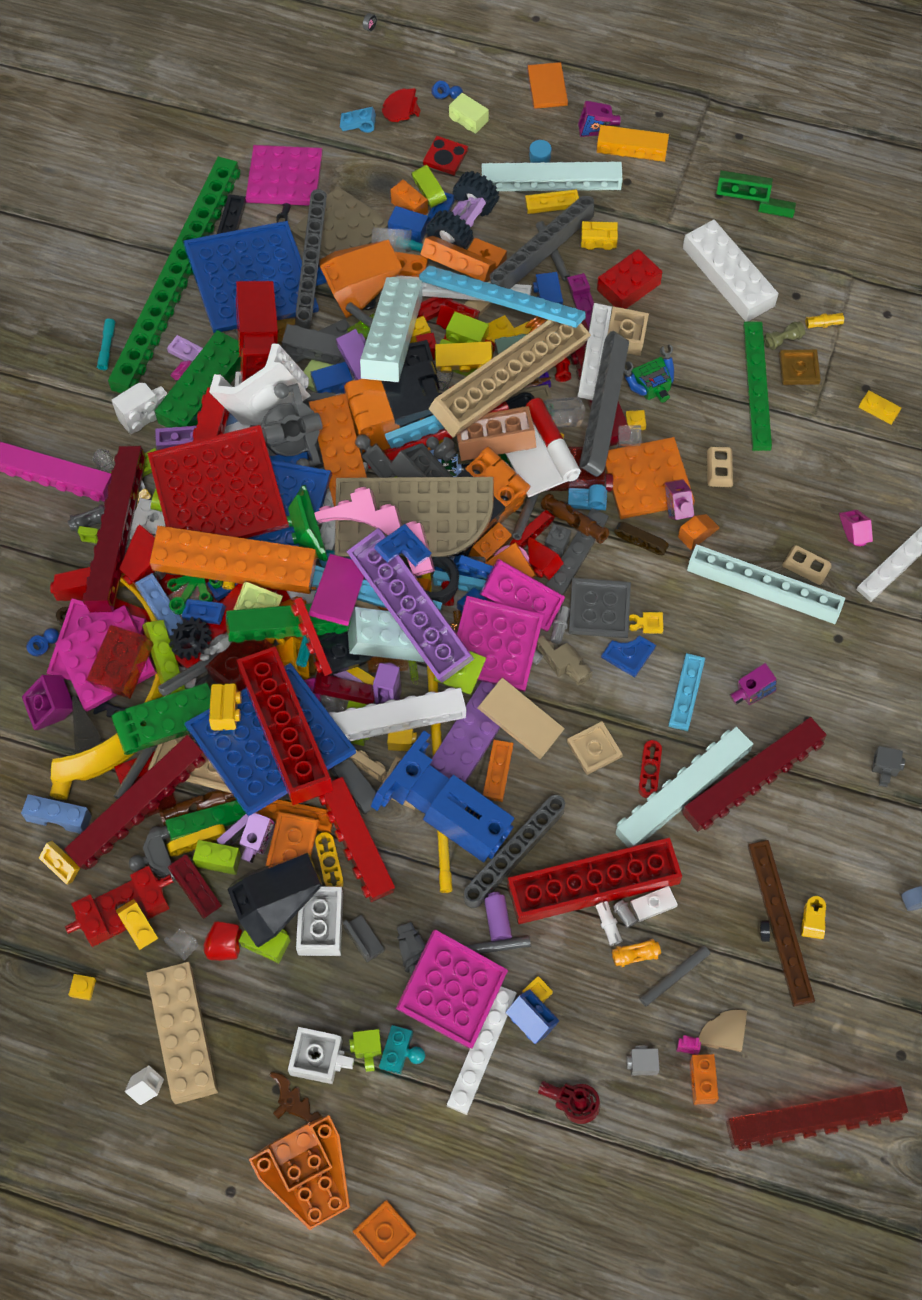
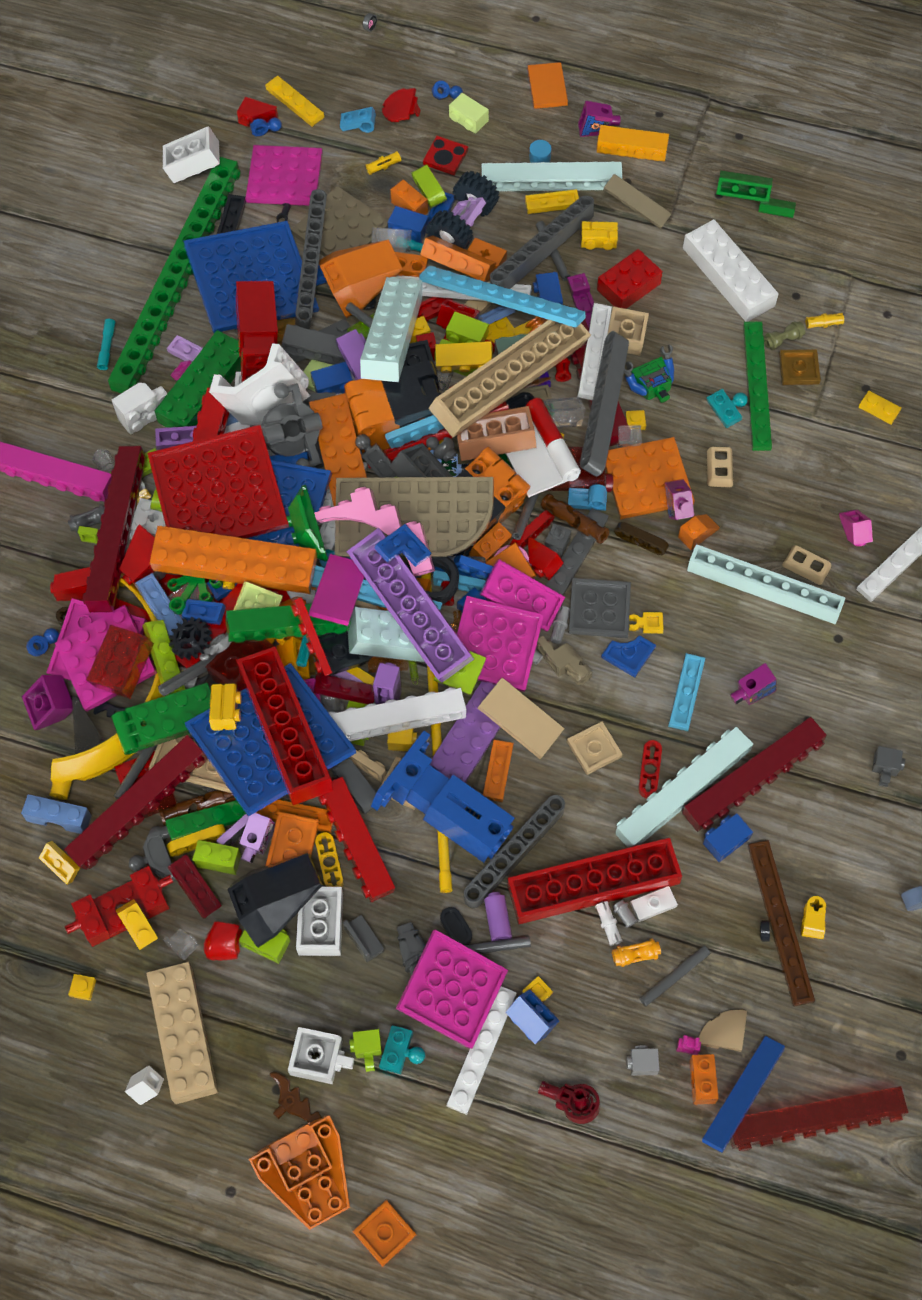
none -> white brick [163,126,220,183]
none -> red slope [237,97,278,127]
none -> blue plate [250,117,282,136]
none -> yellow plate [265,76,324,127]
none -> yellow pin [366,151,401,175]
none -> black tile [440,907,472,945]
none -> medium blue tile [478,305,515,324]
none -> dark tan tile [603,174,672,229]
none -> blue tile [702,1036,785,1153]
none -> blue brick [703,814,753,862]
none -> teal plate [707,389,748,428]

